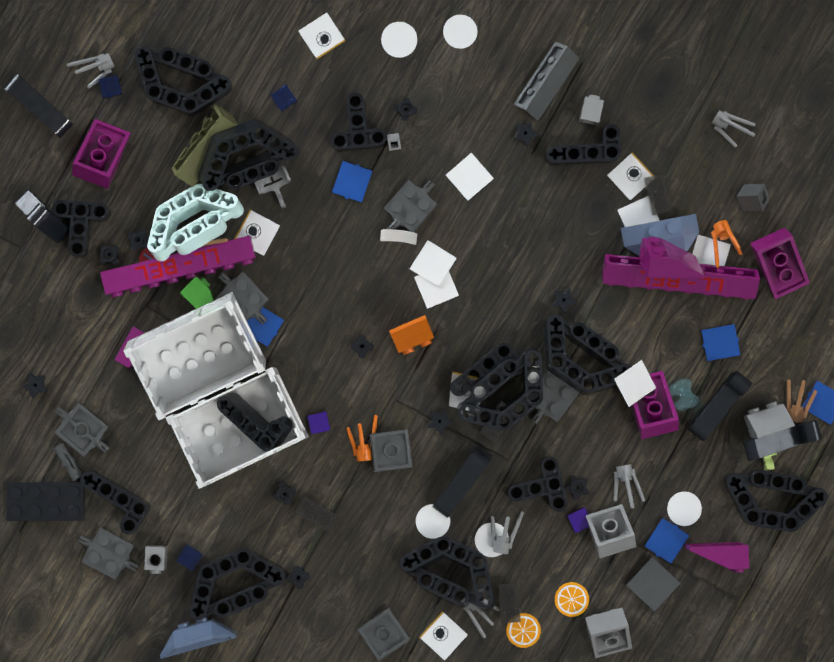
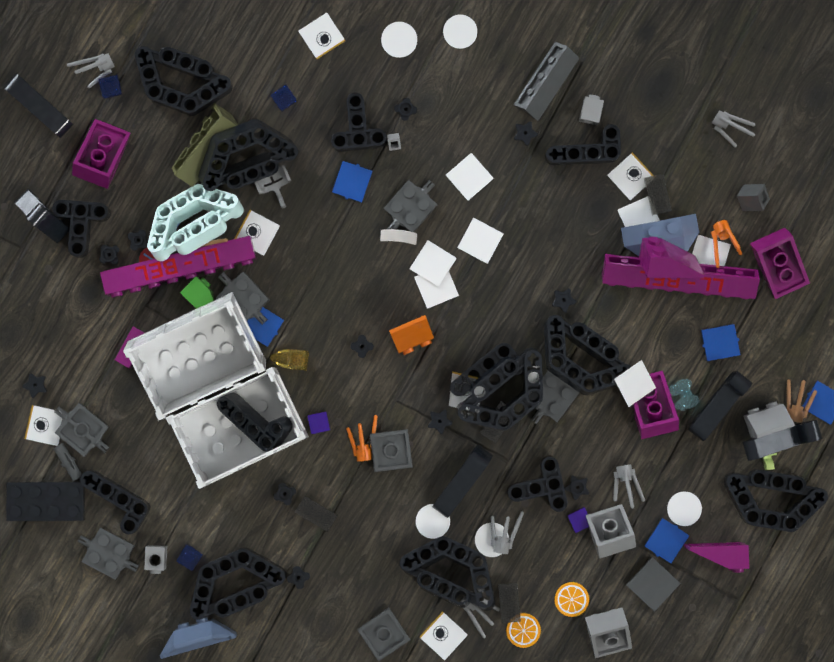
none -> white sticker [24,405,63,446]
none -> clear yellow plate [270,349,309,371]
none -> white sticker [457,218,503,264]

